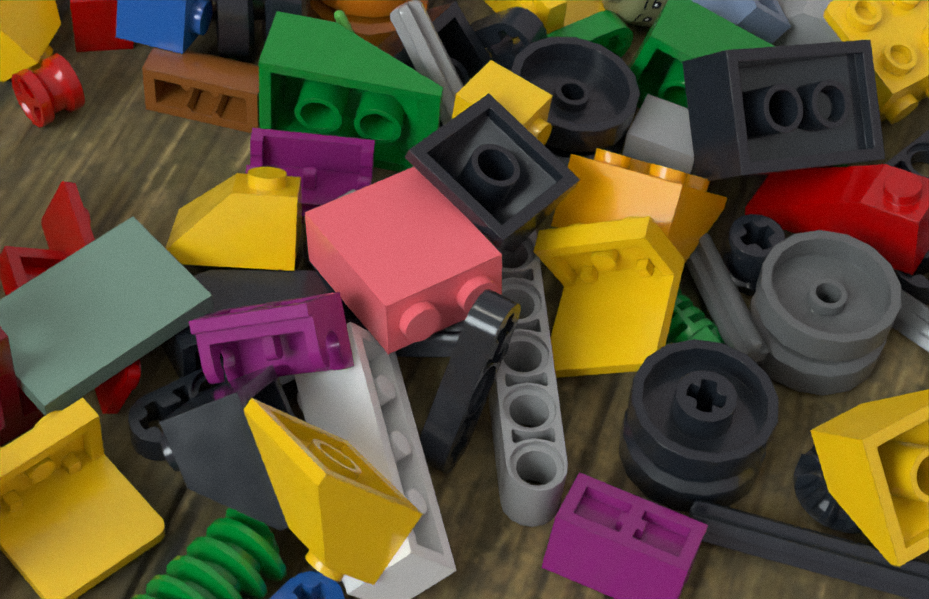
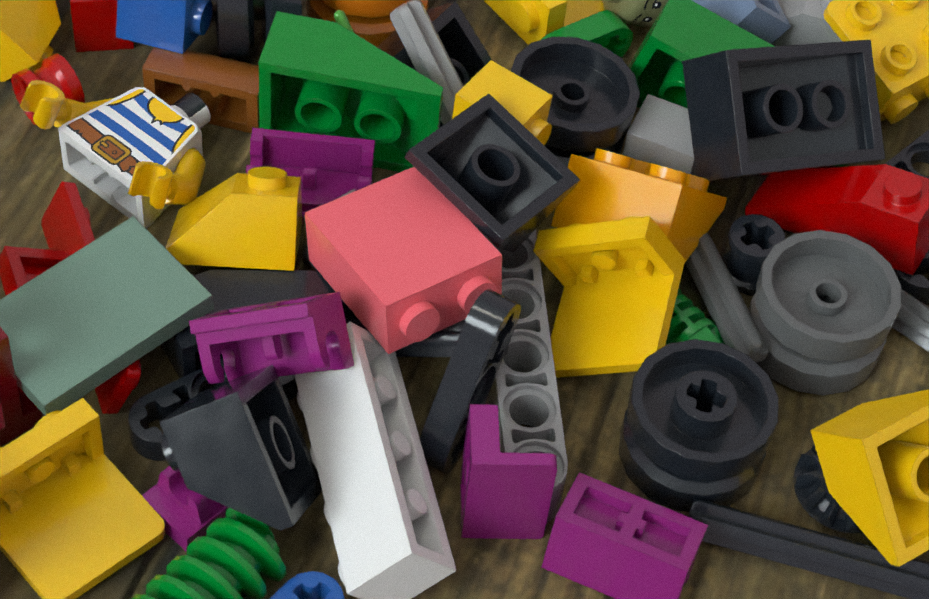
yellow slope [243,398,423,585] -> none
black beam [470,7,548,71] -> none
none -> torso [20,80,211,229]
none -> magenta tile [142,466,229,552]
none -> magenta panel [460,404,557,539]

